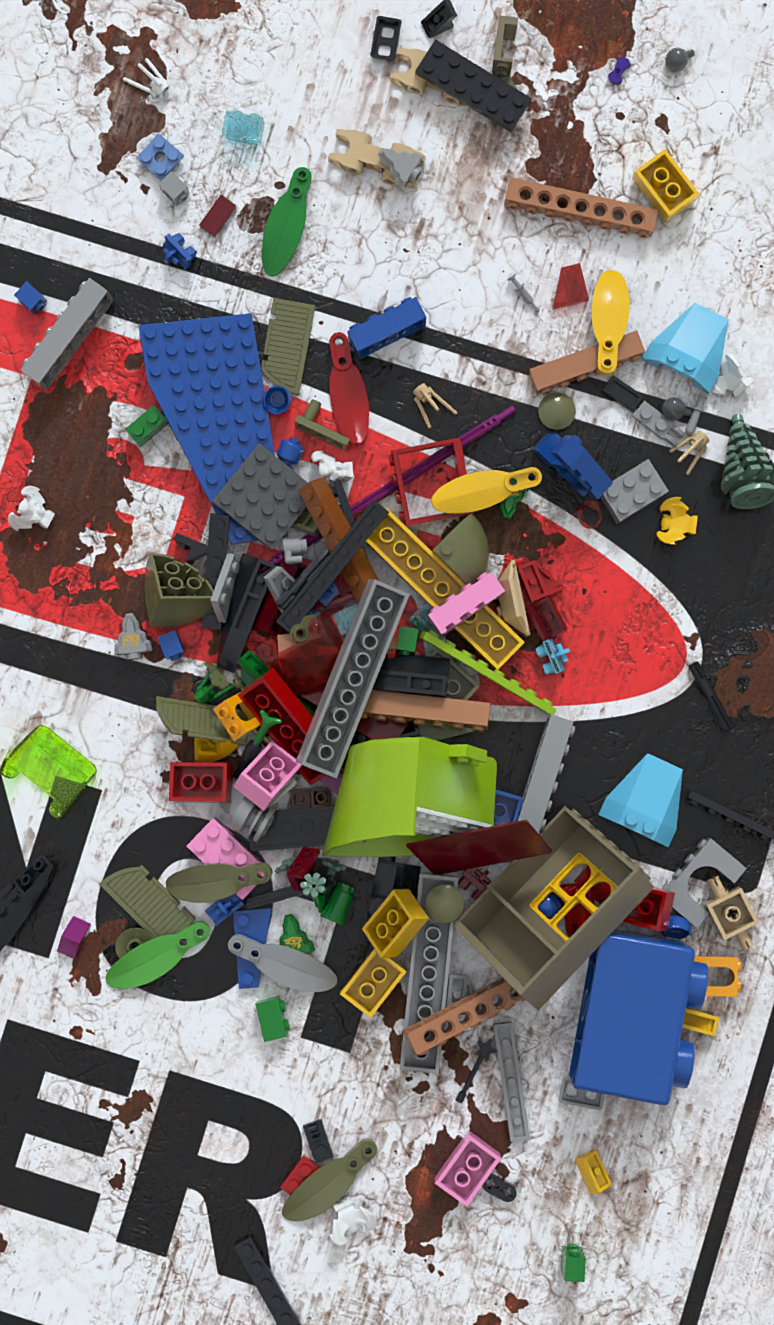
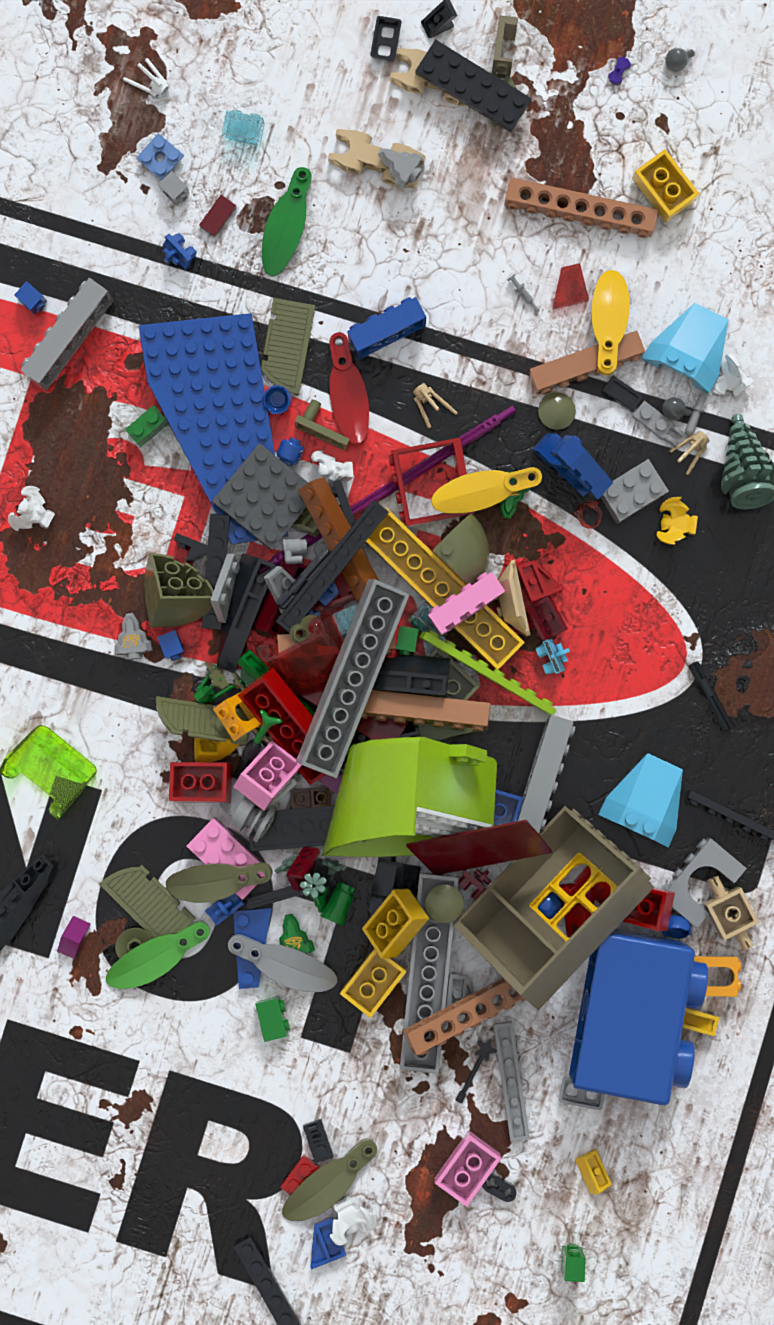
none -> blue wing [310,1217,347,1270]

